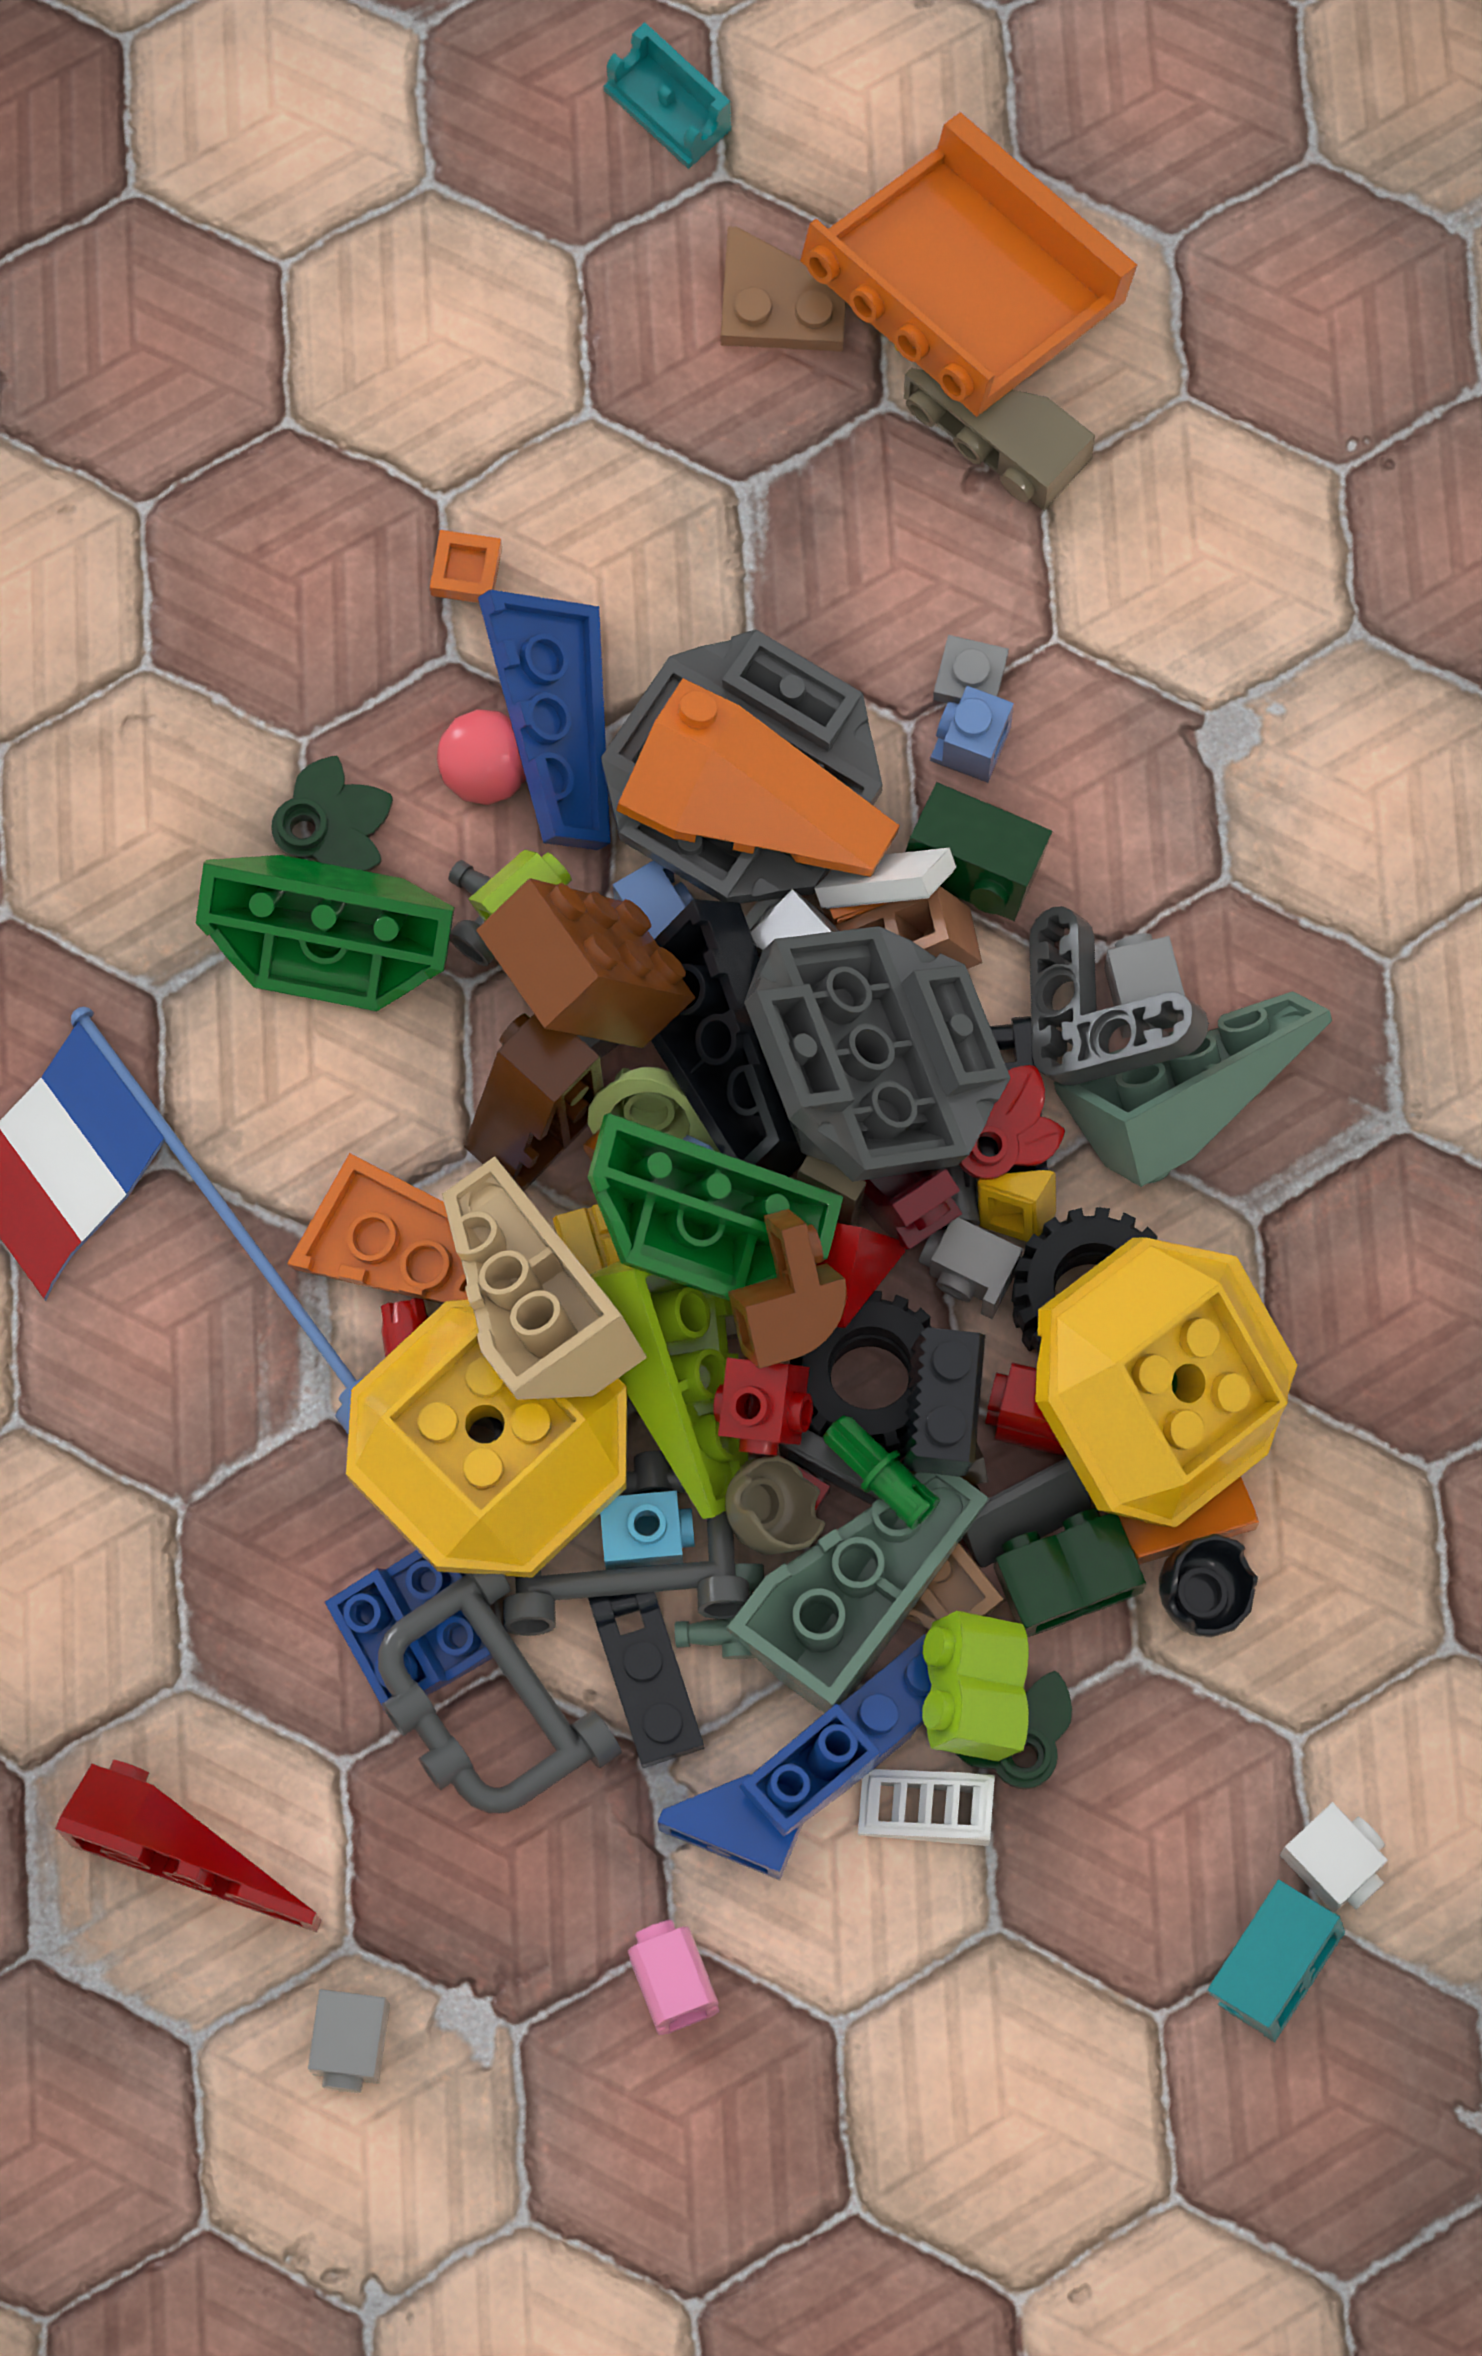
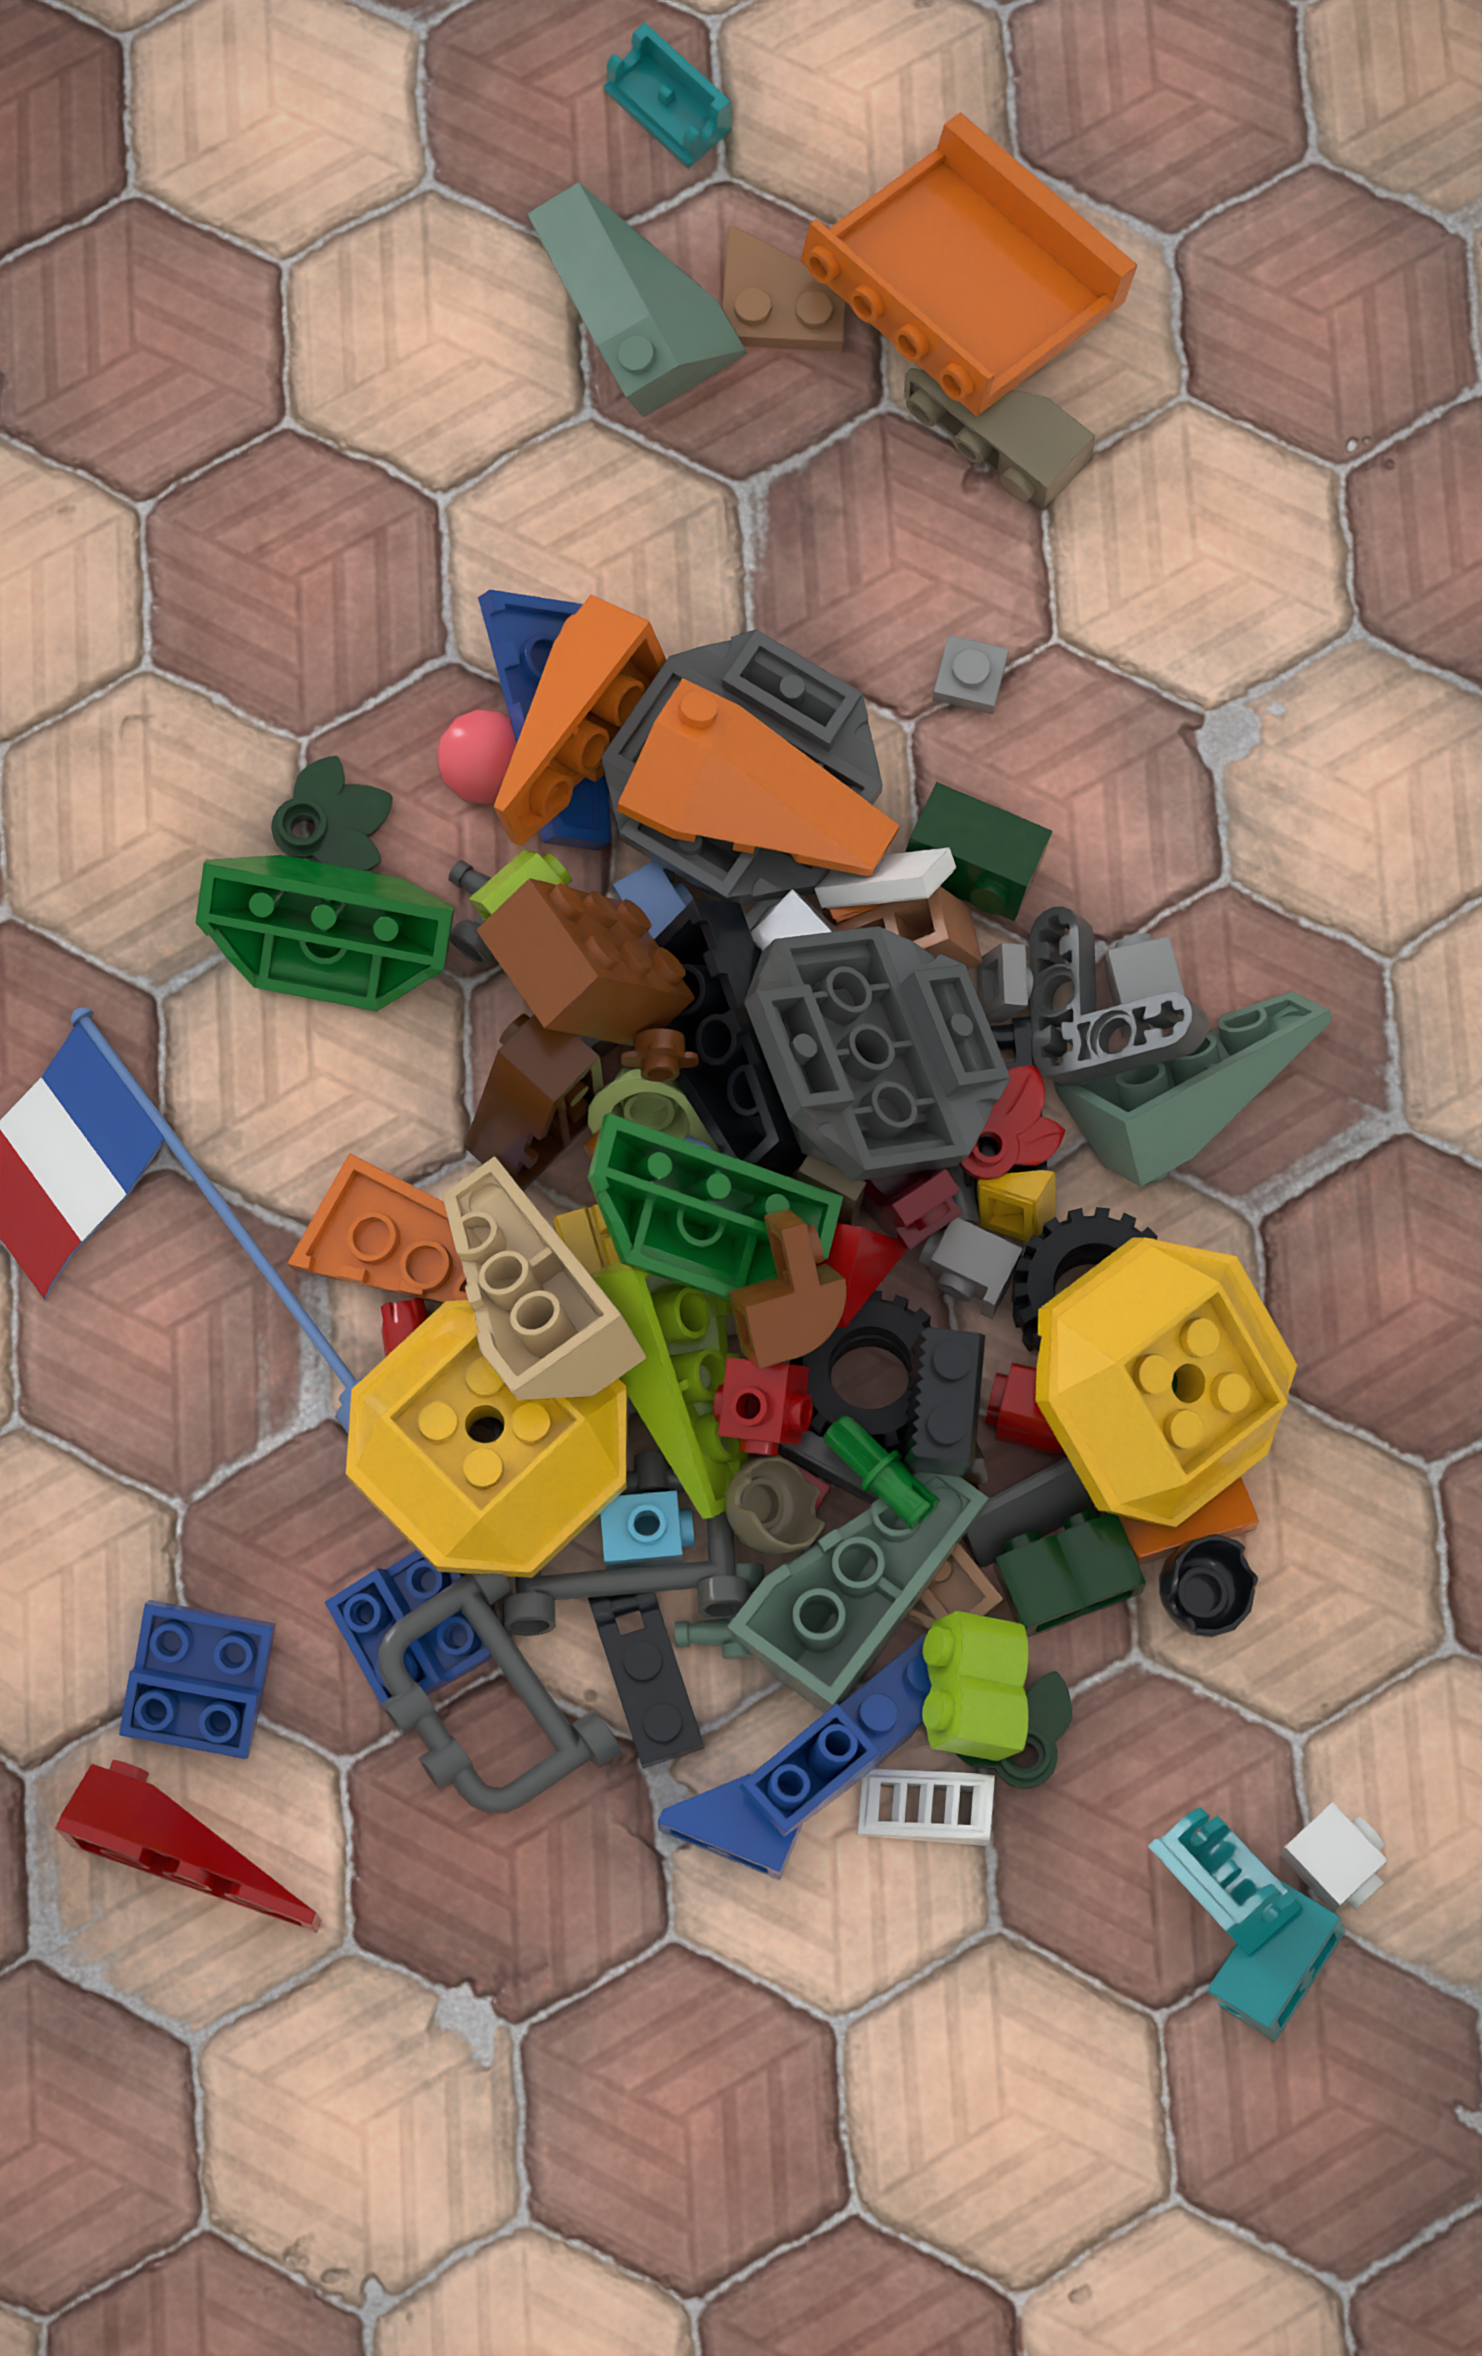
light grey brick [308,1989,390,2093] -> none
orange plate [429,530,502,603] -> none
bright pink brick [628,1920,719,2035] -> none
medium blue brick [930,686,1014,782] -> none
none -> blue slope [119,1600,276,1759]
none -> orange wedge [494,594,666,846]
none -> sand green wedge [527,182,748,417]
none -> dark orange plate [621,1029,699,1082]
none -> light grey plate [977,943,1033,1023]
none -> teal hinge [1148,1807,1303,1956]

